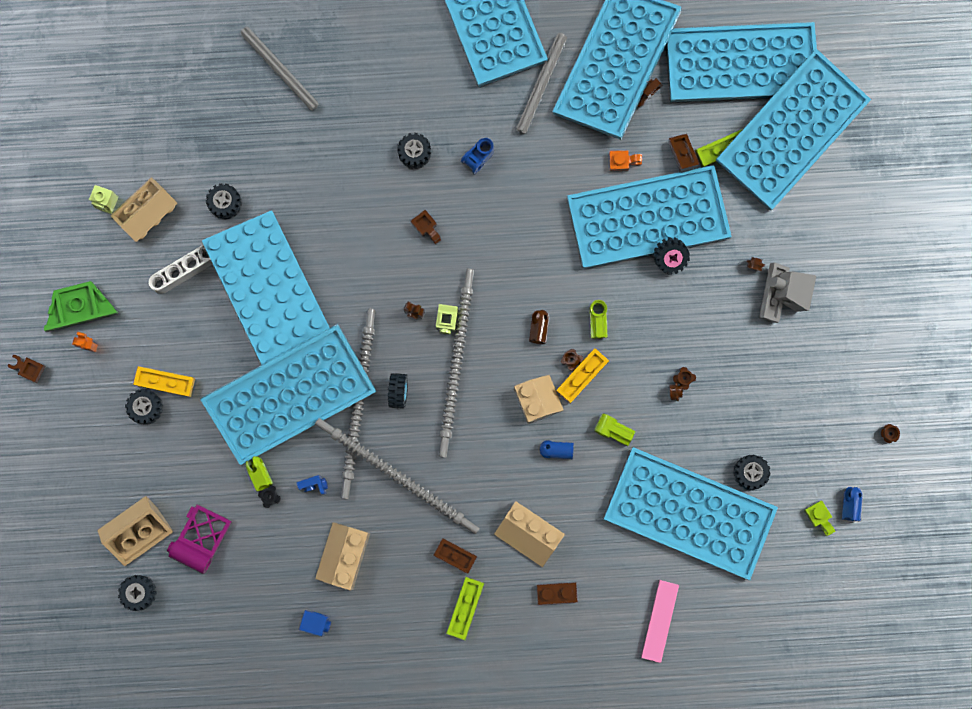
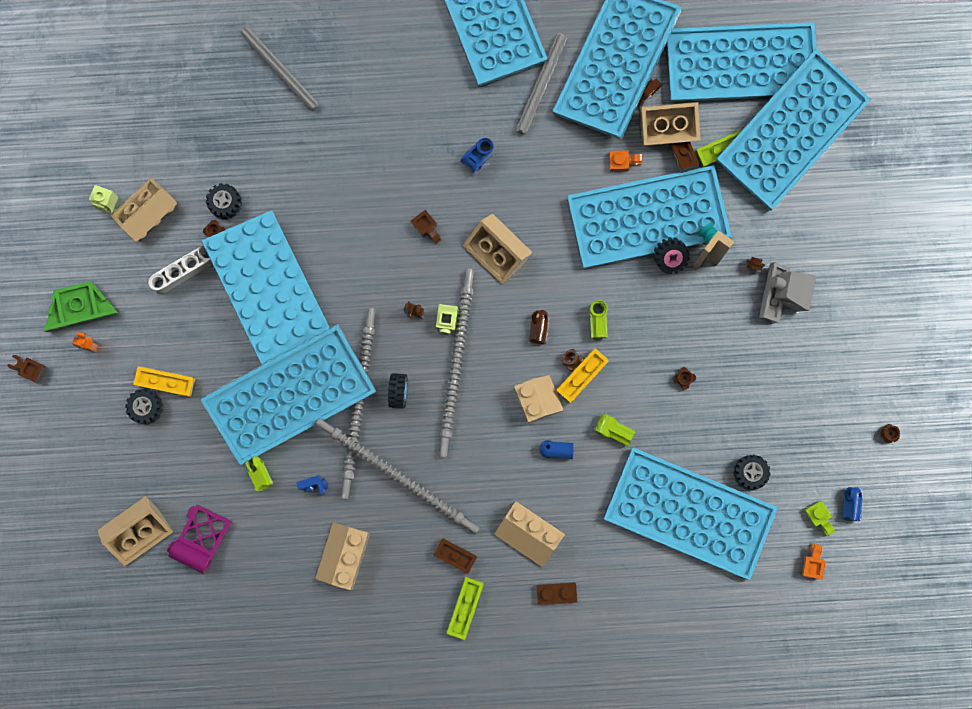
black wheel [118,575,157,611] -> none
black plate [258,485,281,508] -> none
blue brick [299,610,331,636] -> none
black wheel [397,132,431,169] -> none
bright pink tile [641,580,679,663] -> none
reddish brown plate [670,383,683,402] -> none
none -> reddish brown plate [203,220,226,237]
none -> tan slope [463,214,533,285]
none -> tan slope [639,102,701,145]
none -> tan fence [693,230,734,269]
none -> teal wheel [697,222,718,245]
none -> orange plate [802,543,826,580]

